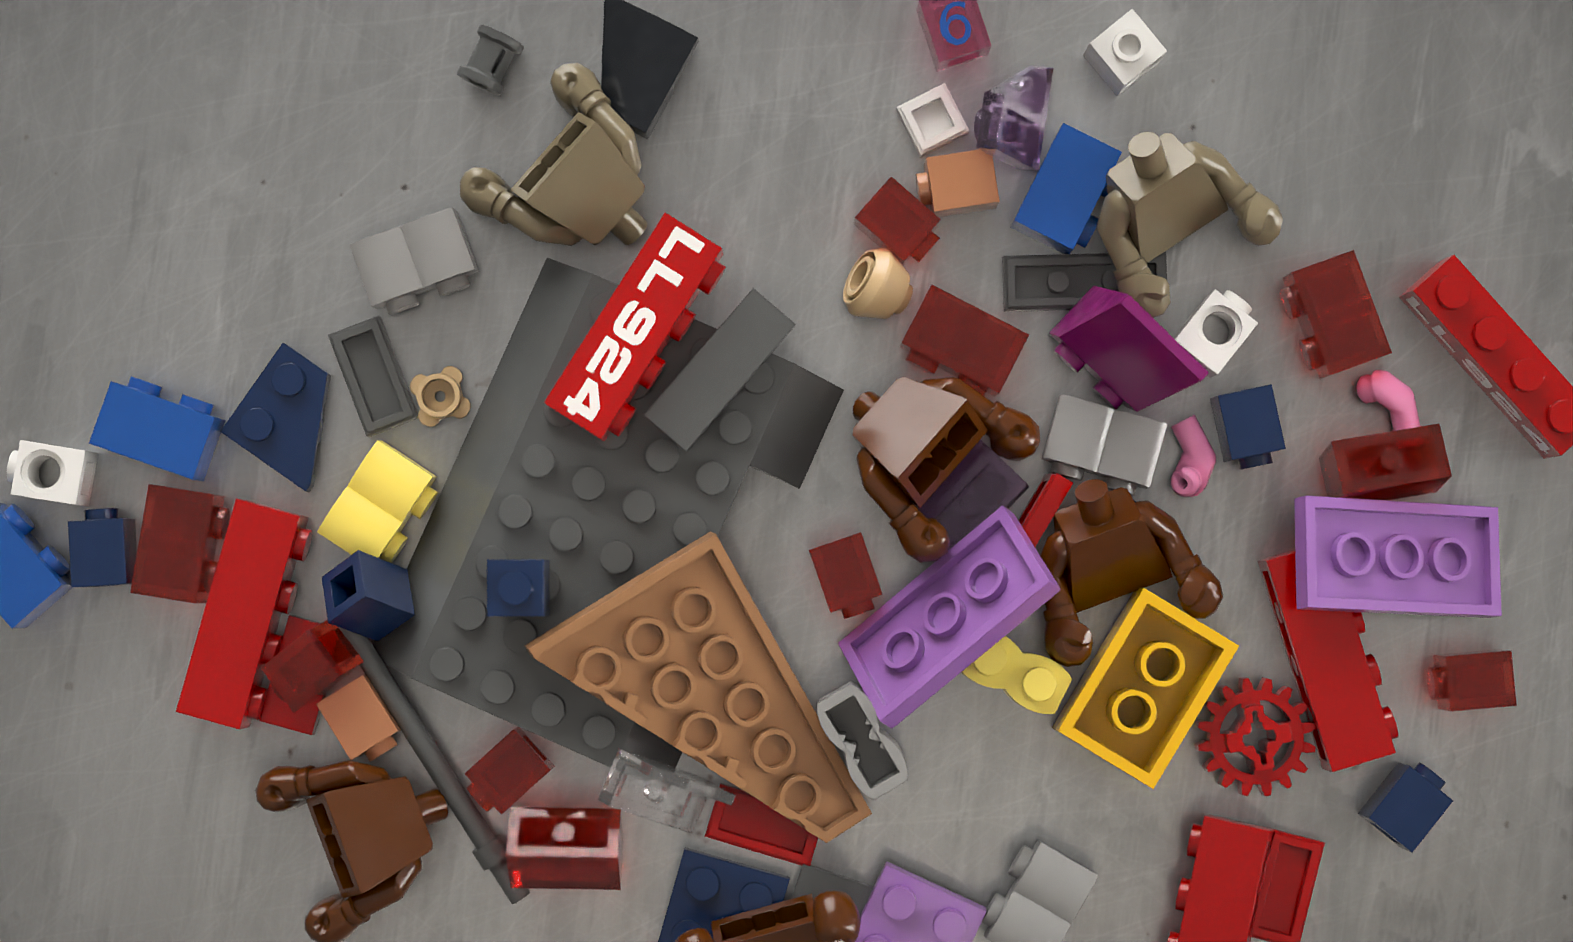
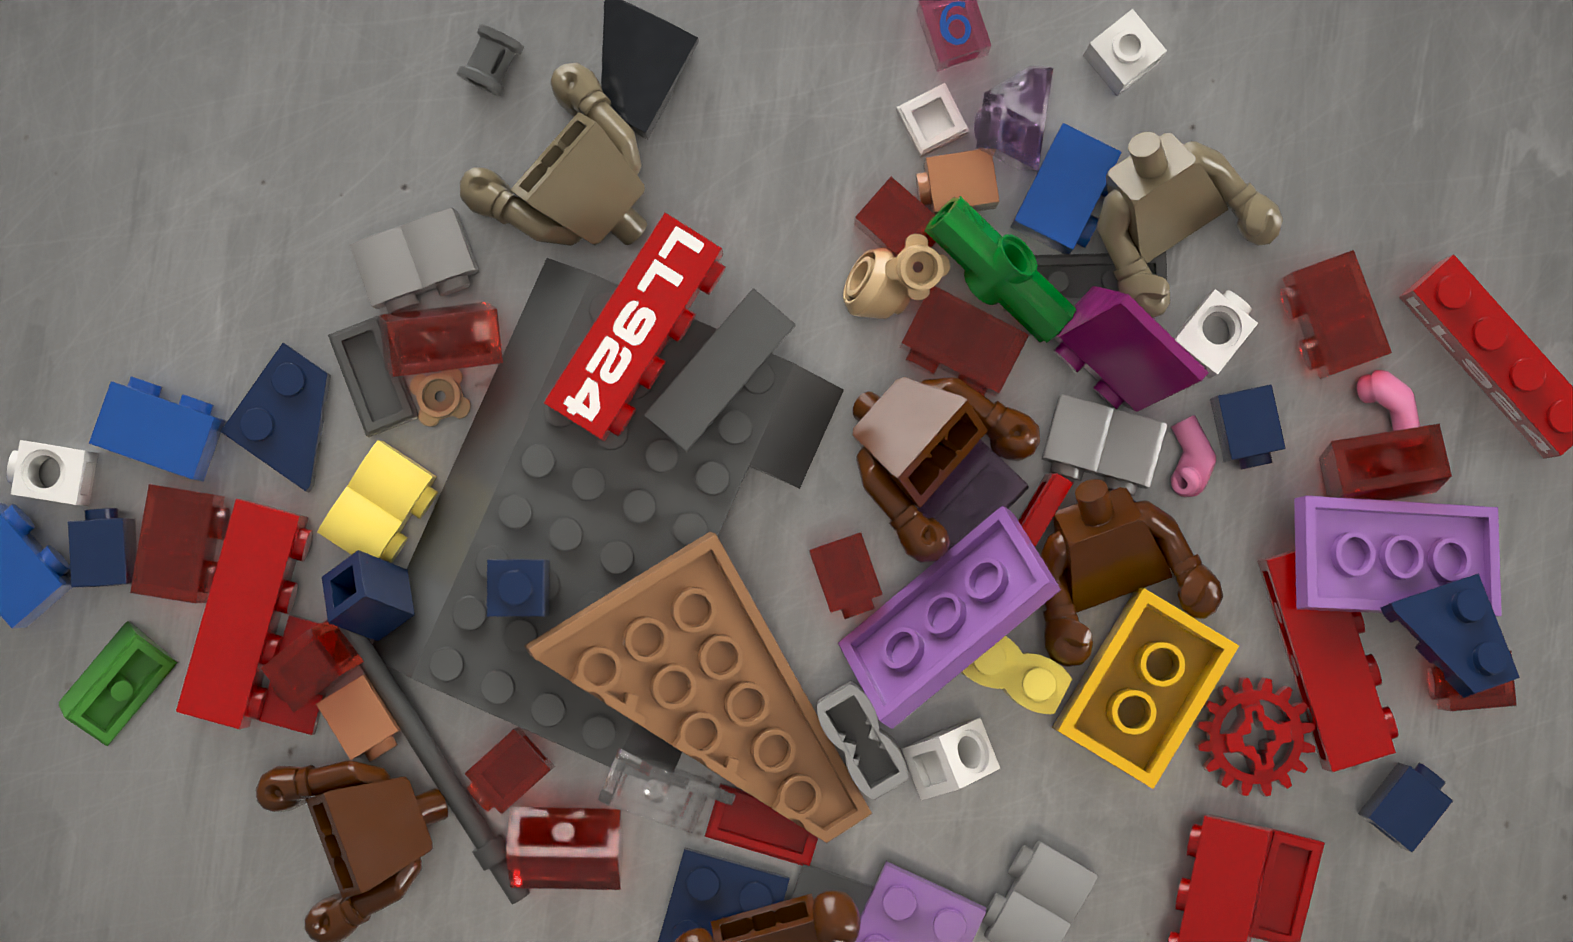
none -> bright green slope [59,621,177,746]
none -> clear red brick [379,302,503,377]
none -> tan plate [885,234,950,300]
none -> white brick [901,717,1001,800]
none -> green piece [924,196,1076,343]
none -> dark blue wing [1381,573,1520,698]

